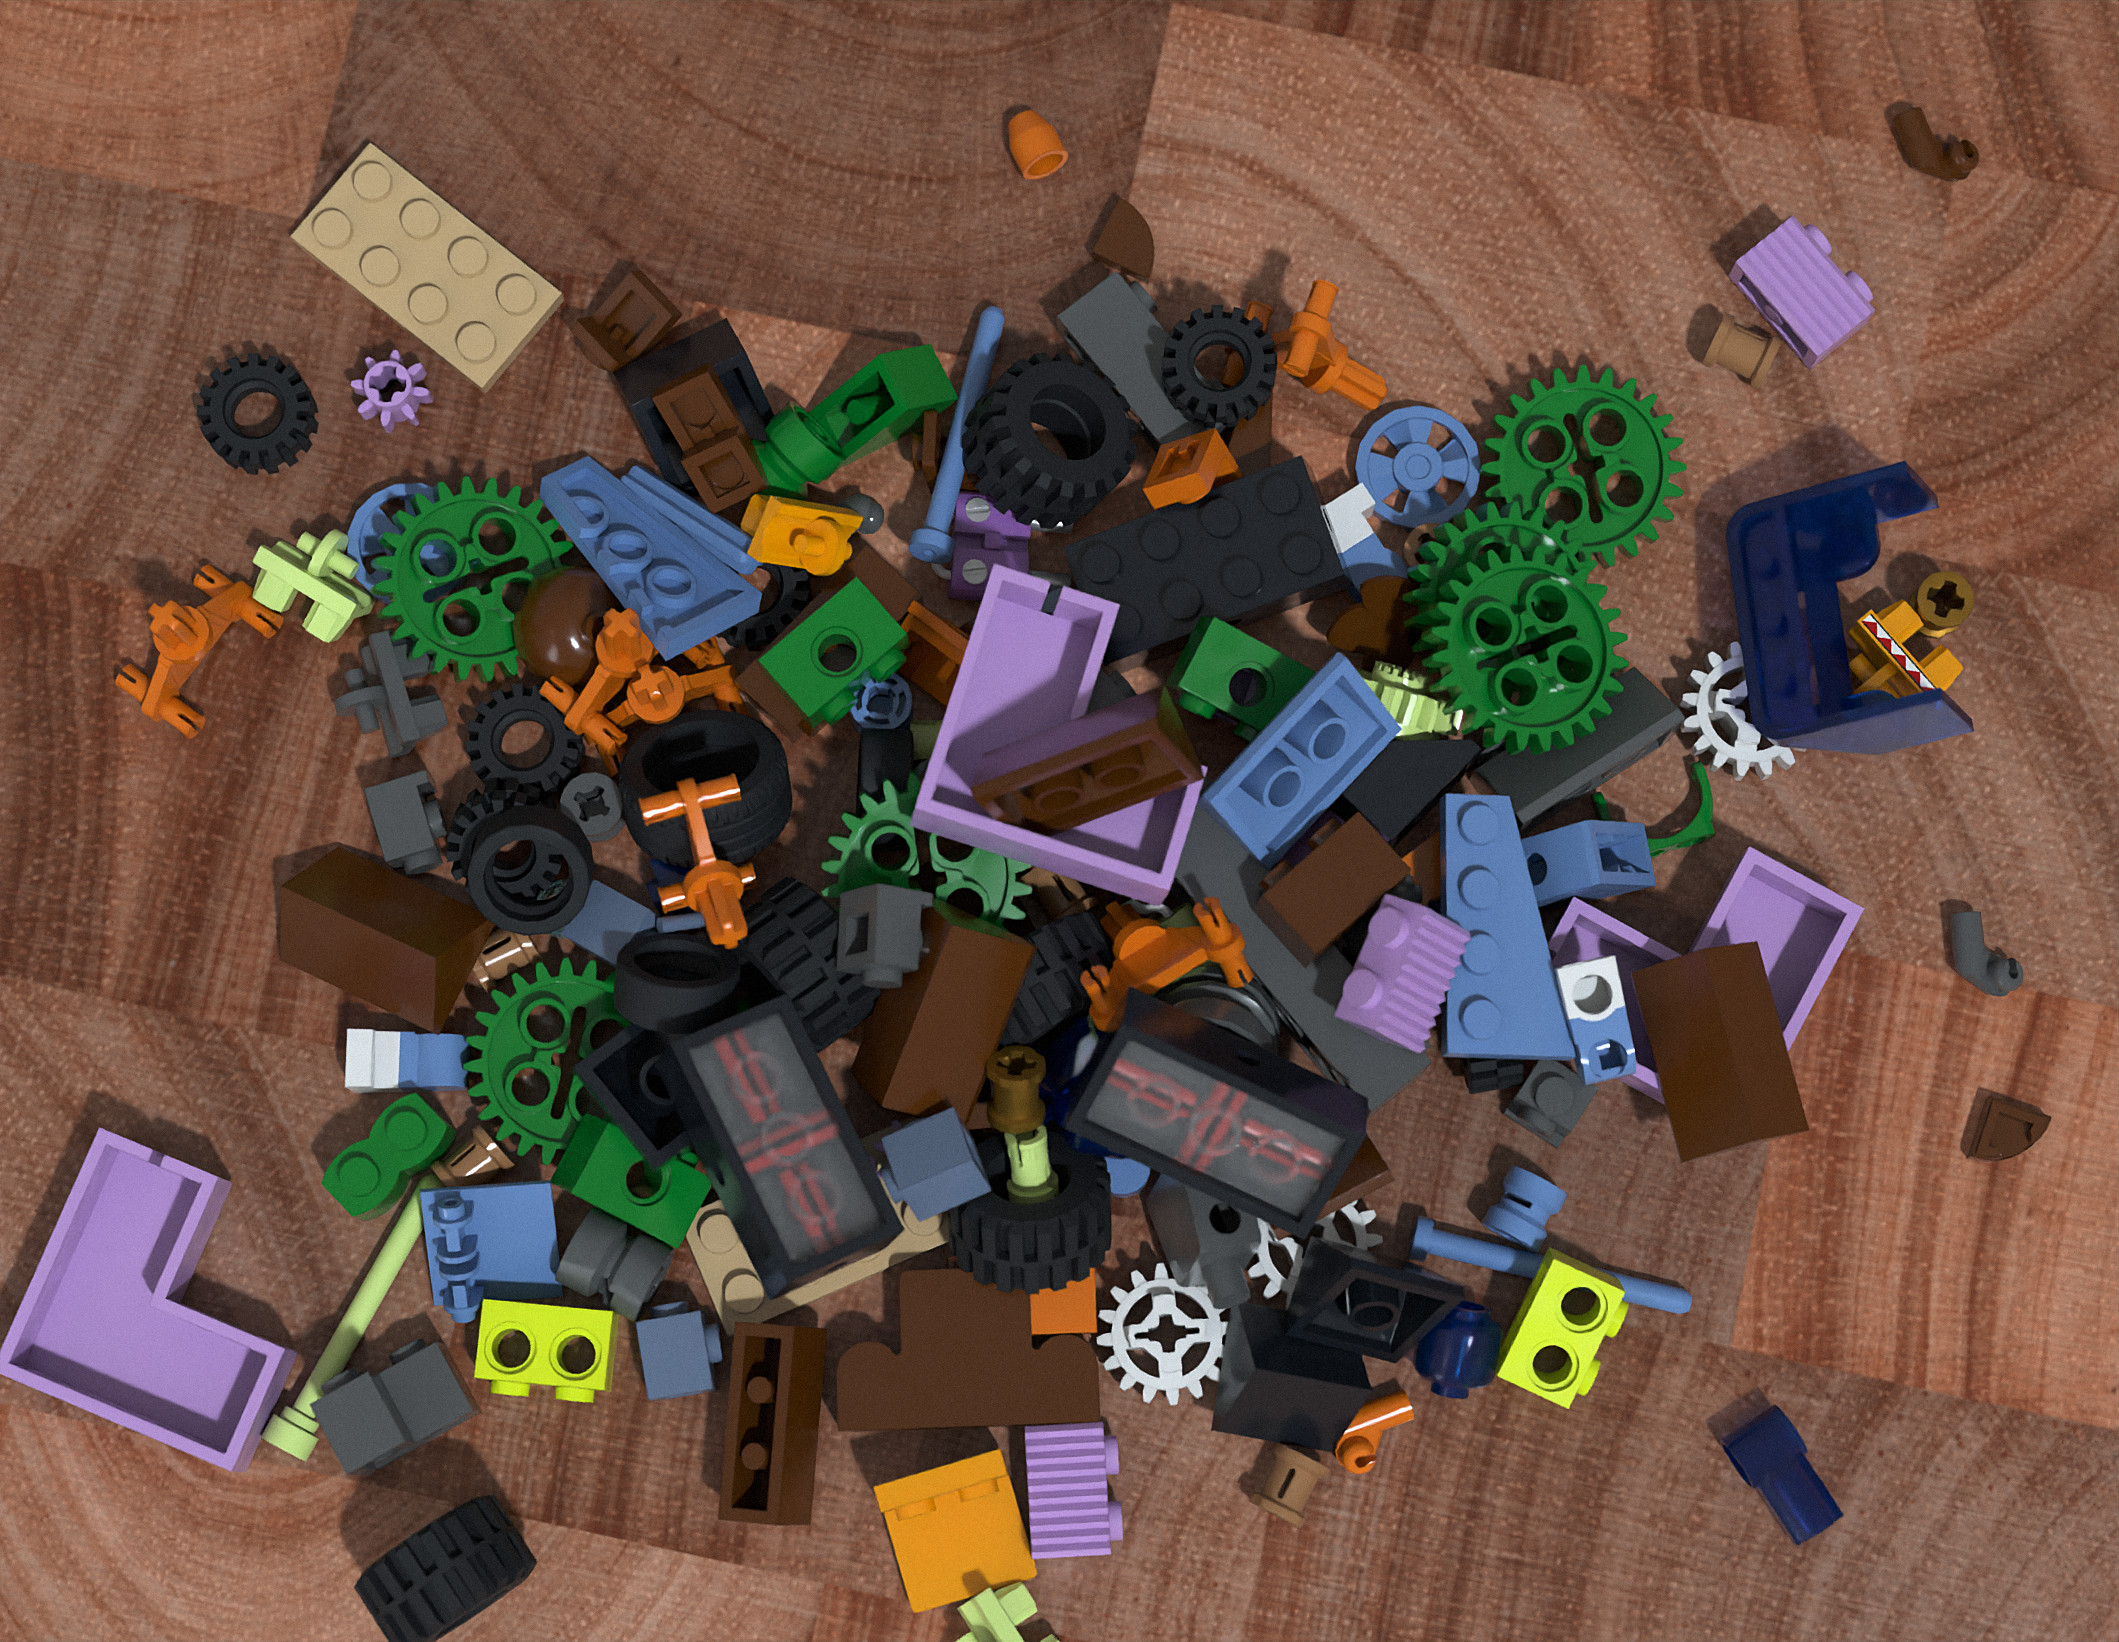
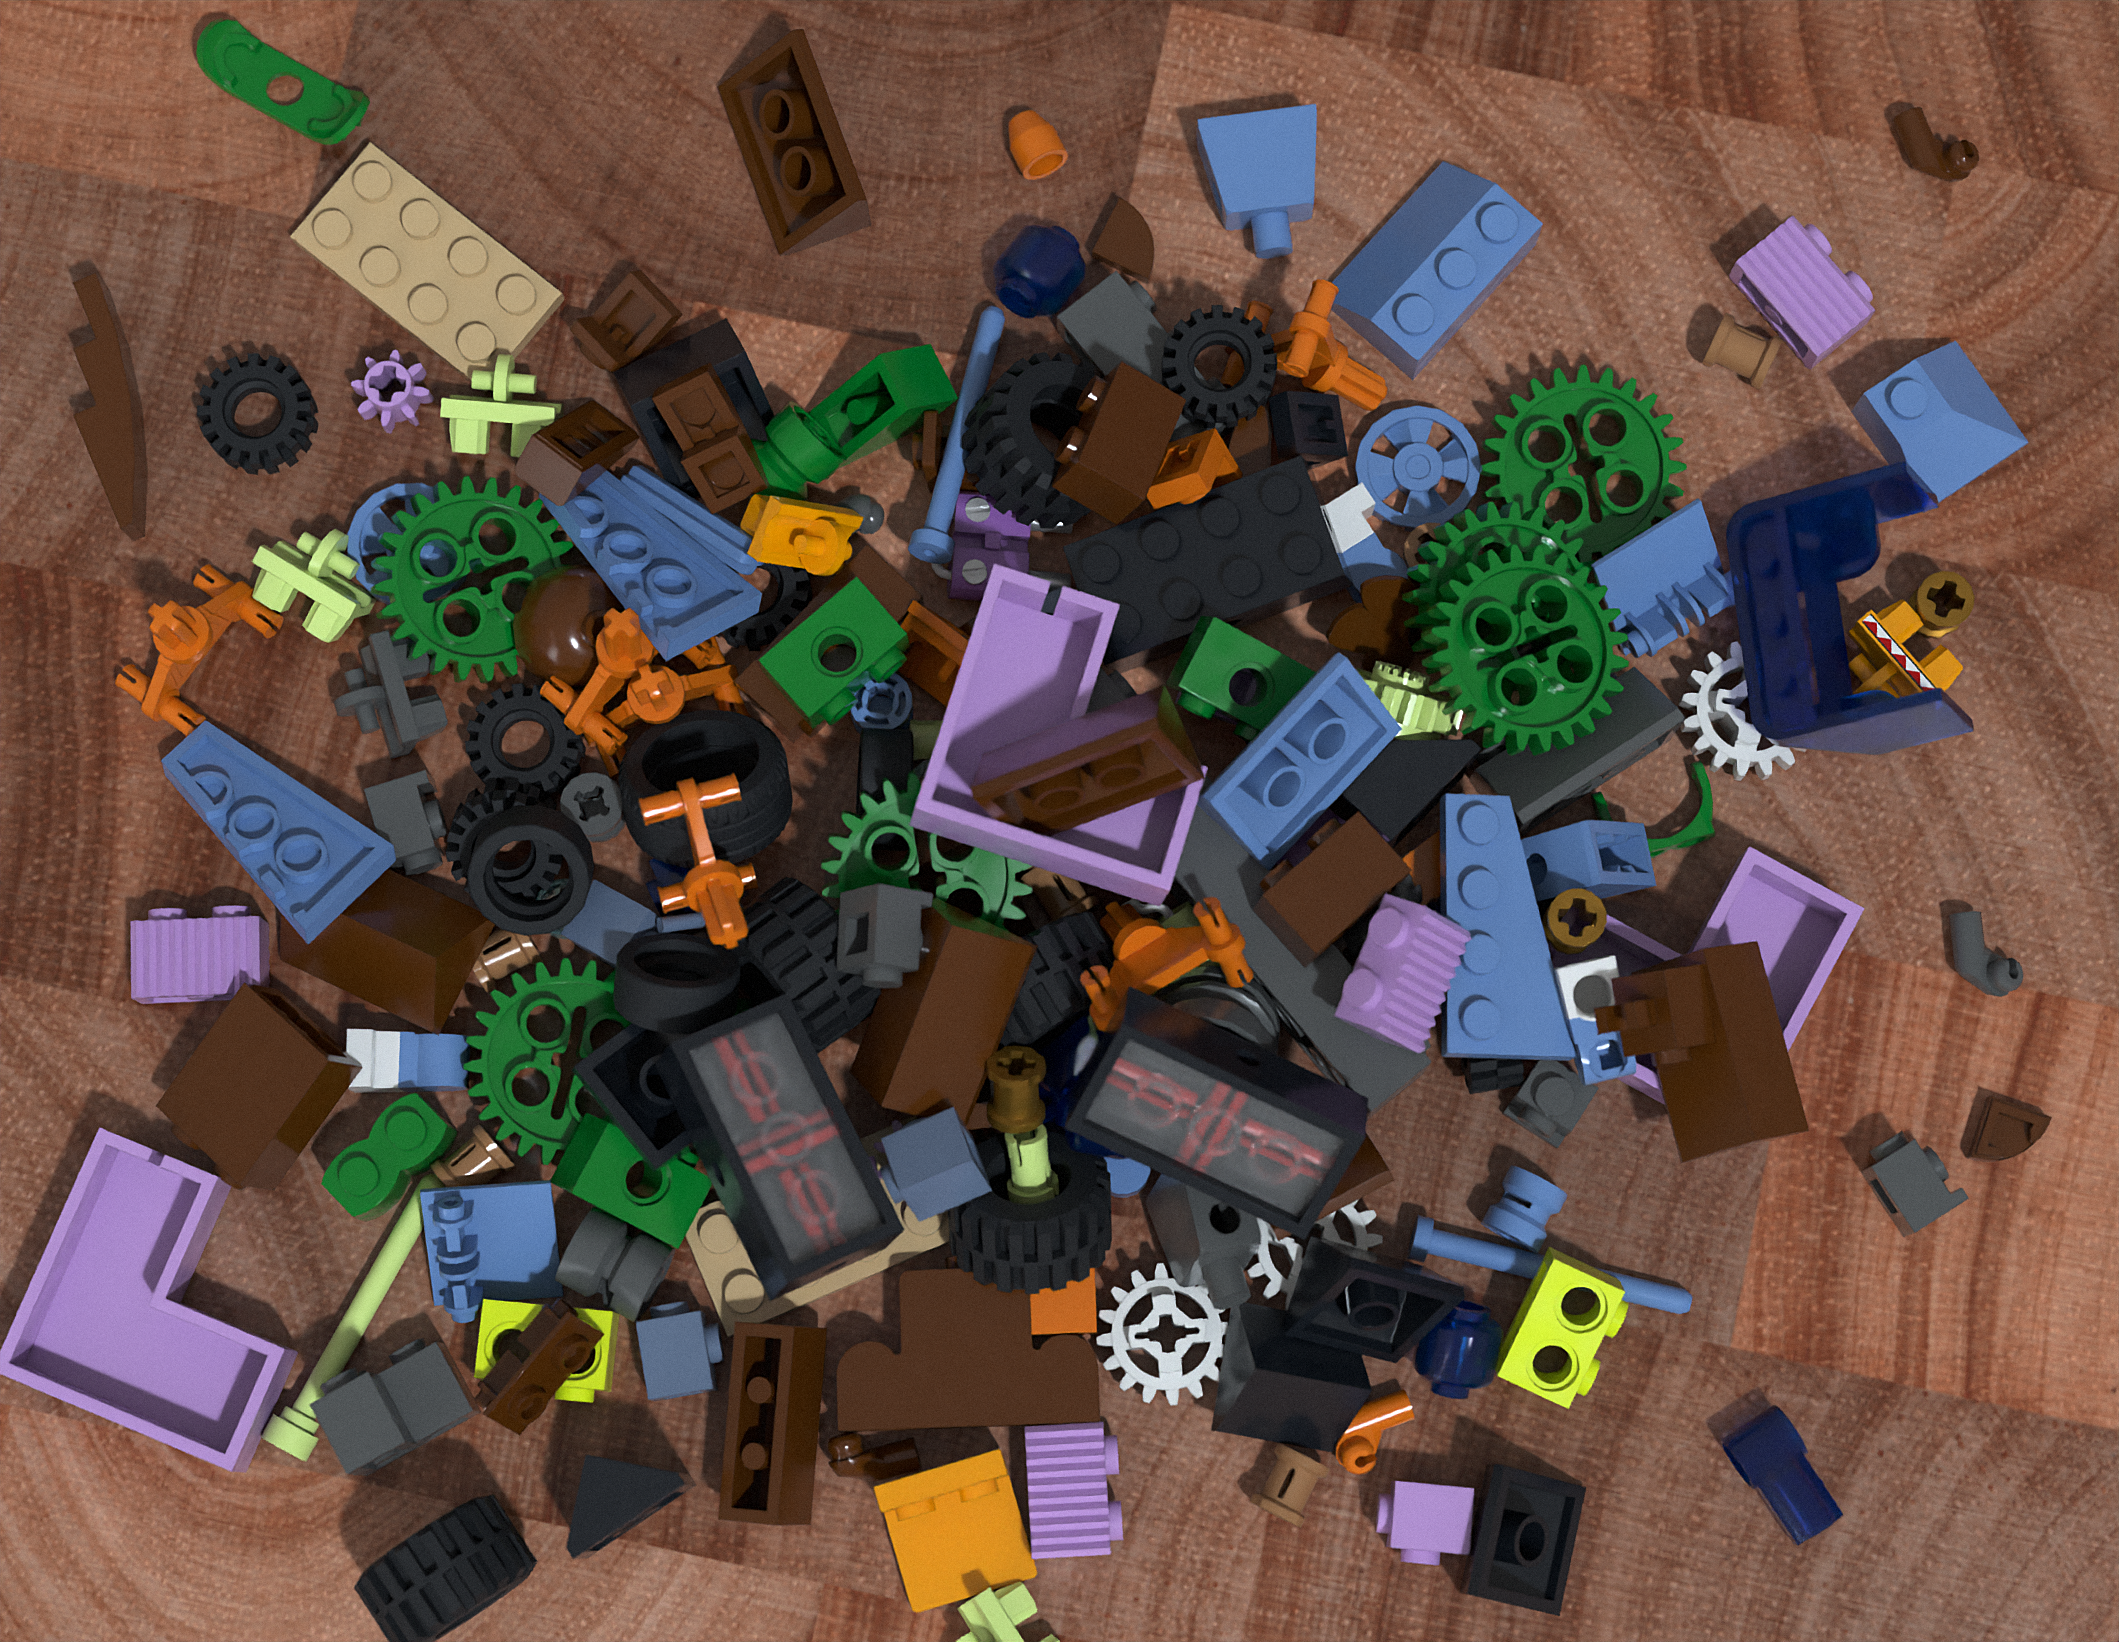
none -> reddish brown slope [73,273,148,542]
none -> lavender brick [130,906,270,1004]
none -> reddish brown brick [156,982,363,1190]
none -> medium blue wing [161,720,396,944]
none -> green piece [196,18,370,145]
none -> yellowish green hips [440,354,564,457]
none -> reddish brown hinge [474,1297,604,1436]
none -> reddish brown slope [514,400,640,506]
none -> black slope [566,1455,696,1559]
none -> reddish brown slope [718,29,872,255]
none -> reddish brown arm [827,1431,922,1481]
none -> clear blue head [993,224,1086,319]
none -> reddish brown brick [1052,361,1186,525]
none -> medium blue torso [1196,104,1317,259]
none -> black bracket [1269,391,1348,469]
none -> medium blue slope [1331,161,1543,380]
none -> lavender brick [1376,1481,1475,1565]
none -> black slope [1459,1463,1586,1616]
none -> pearl gold bush [1542,888,1607,955]
none -> medium blue hinge [1591,498,1744,658]
none -> reddish brown brick [1594,964,1716,1066]
none -> medium blue slope [1851,341,2028,513]
none -> dark grey brick [1861,1131,1969,1237]

